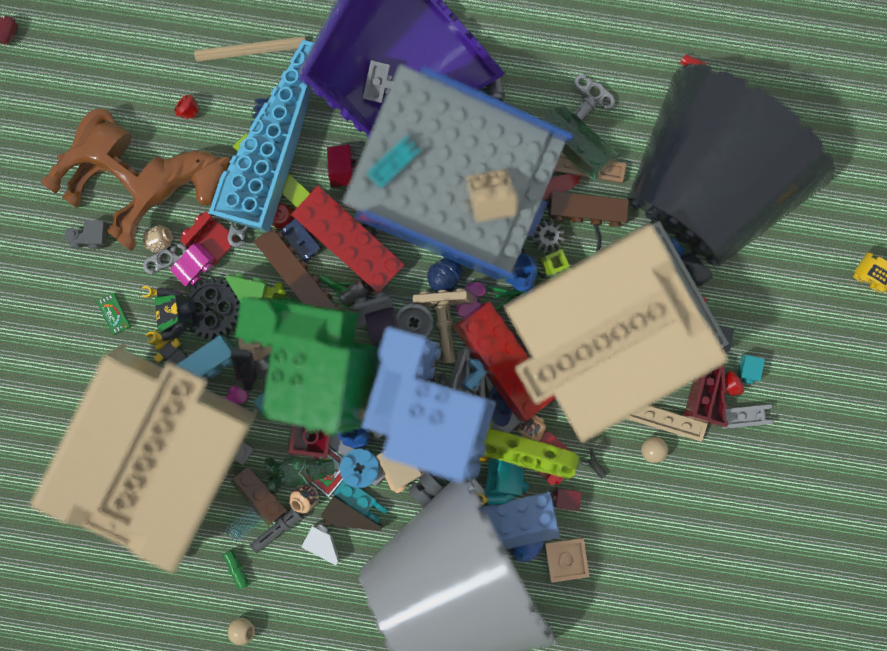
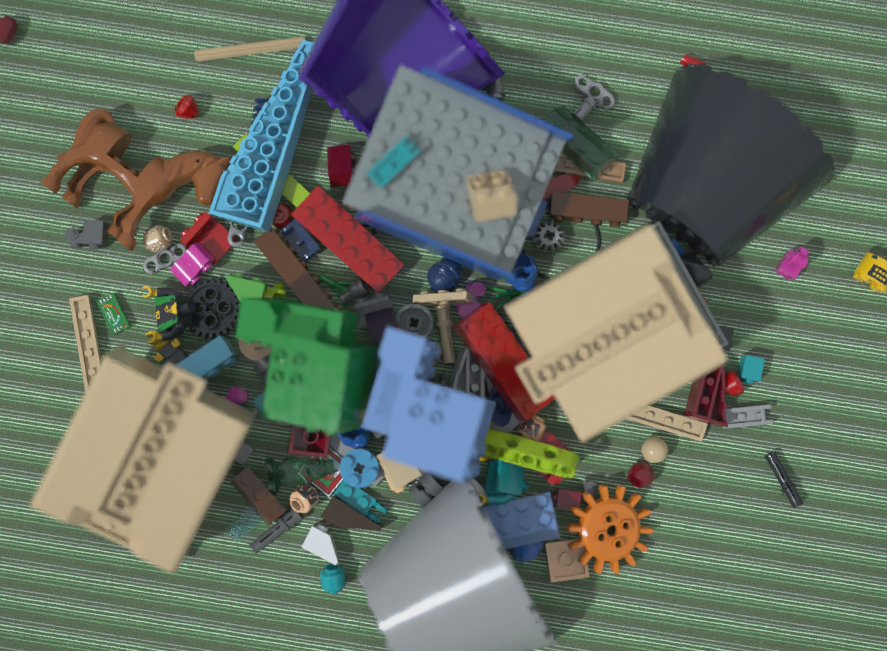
green pin [222,549,250,590] -> none
tan piece [227,618,255,646] -> none
black hinge [231,349,257,390] -> none
light grey hinge [363,60,393,103] -> none
dark azure bracket [461,359,487,390] -> none
lime brick [540,249,570,275] -> none
pearl dark grey bar [581,448,607,479] -> none
none -> tan plate [69,295,102,393]
none -> teal head [320,563,346,594]
none -> orange gear [565,484,654,574]
none -> dark grey bush [581,480,599,501]
none -> dark red piece [628,461,655,488]
none -> black pin [764,451,804,508]
none -> dark pink brick [774,247,810,281]

